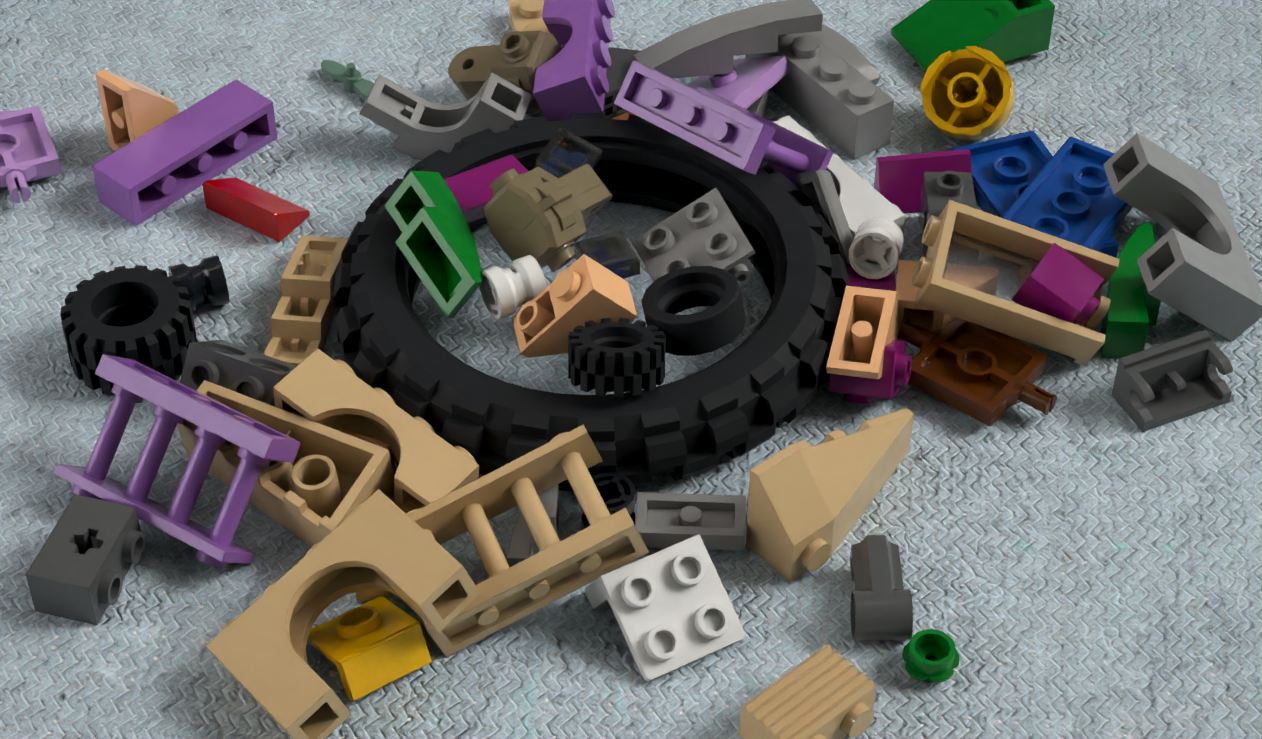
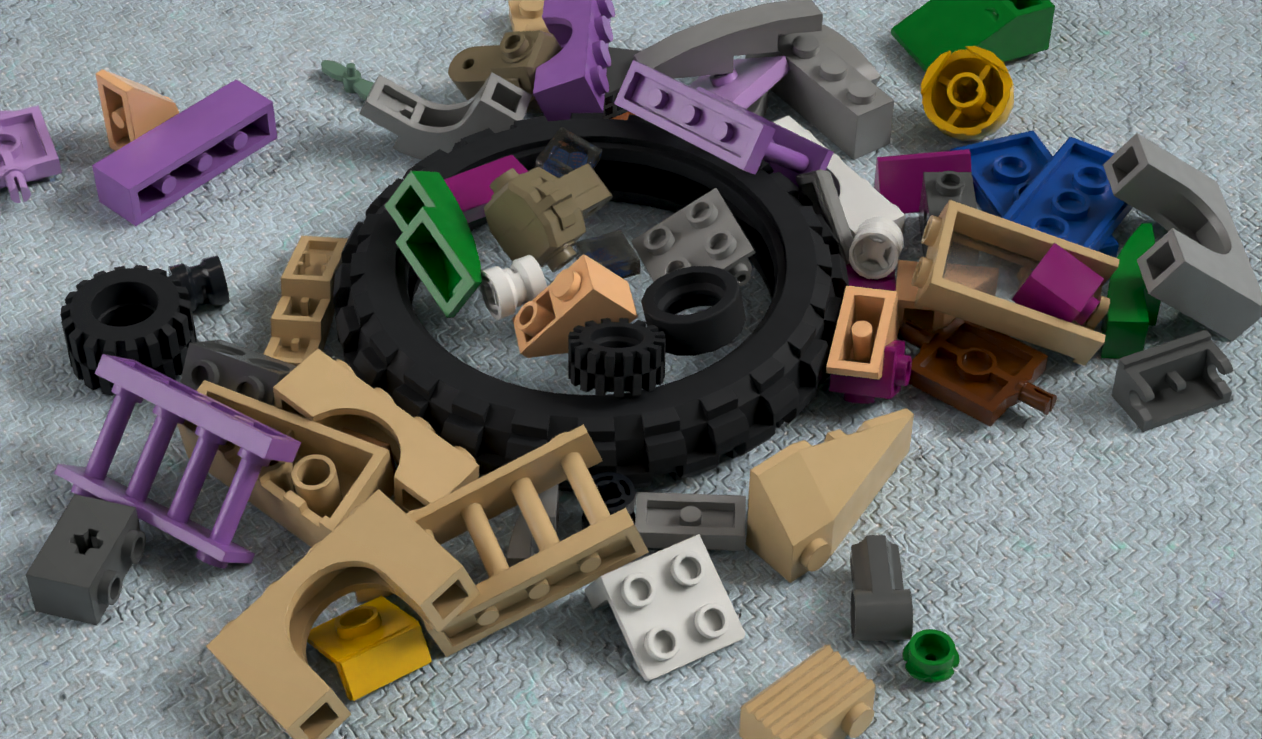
red slope [202,177,310,242] -> none

